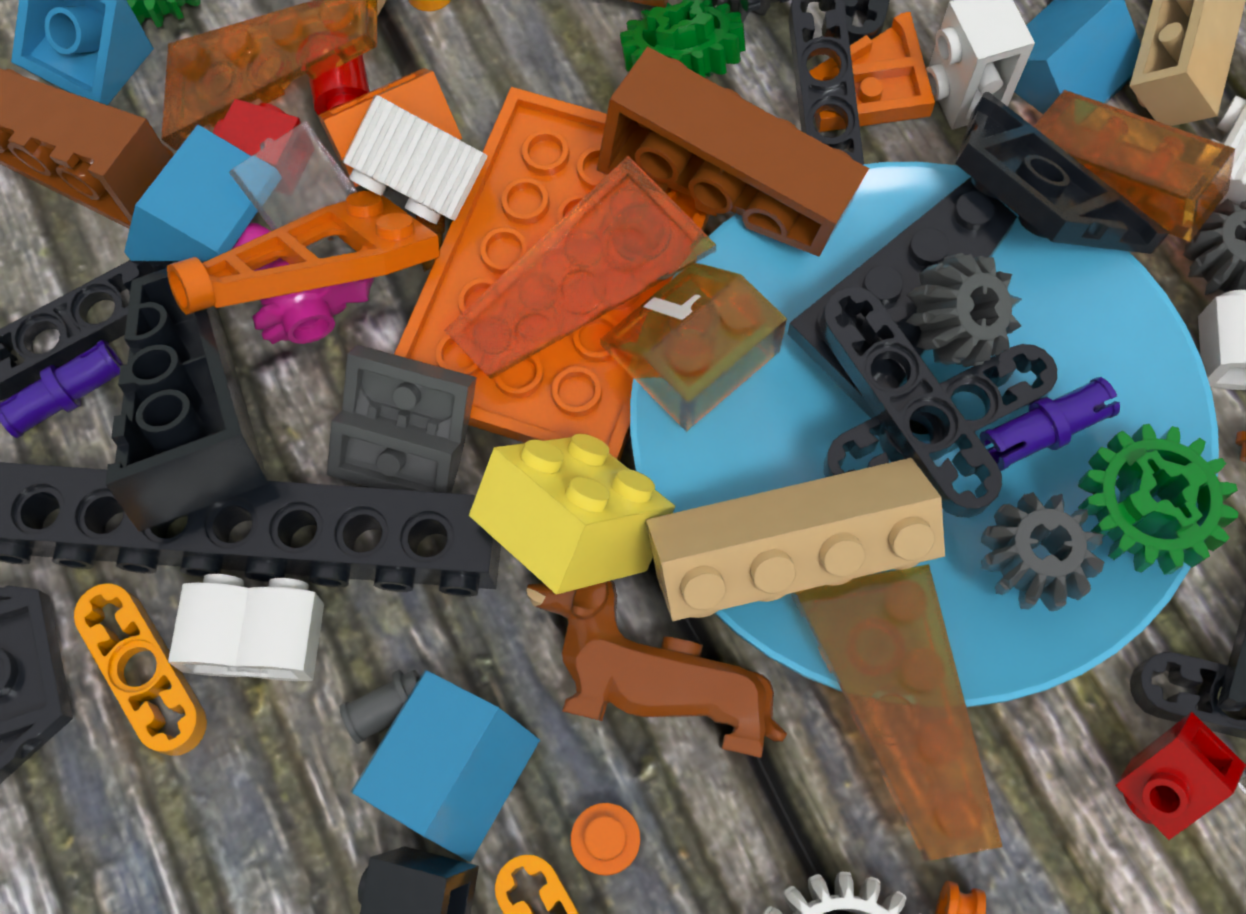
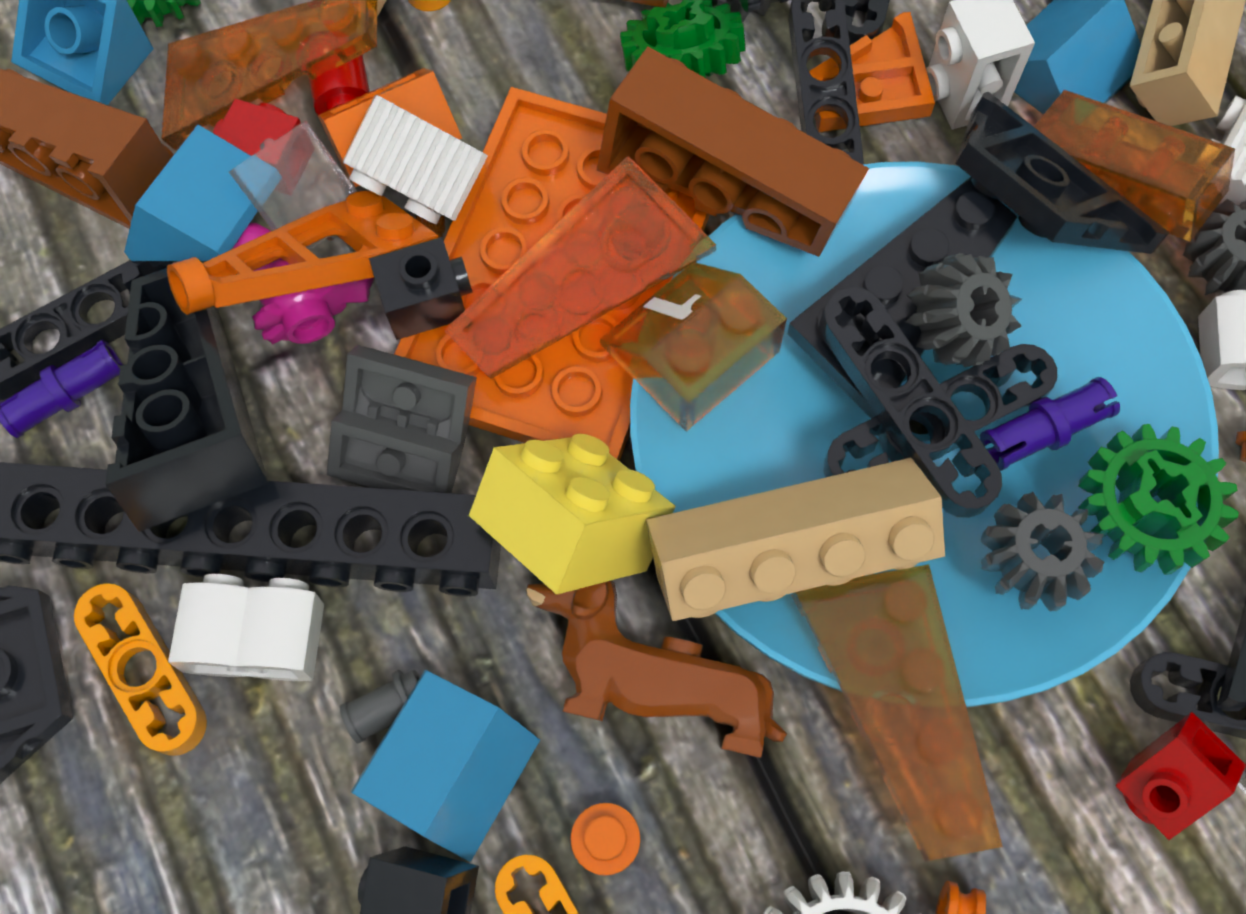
none -> black brick [369,237,473,340]

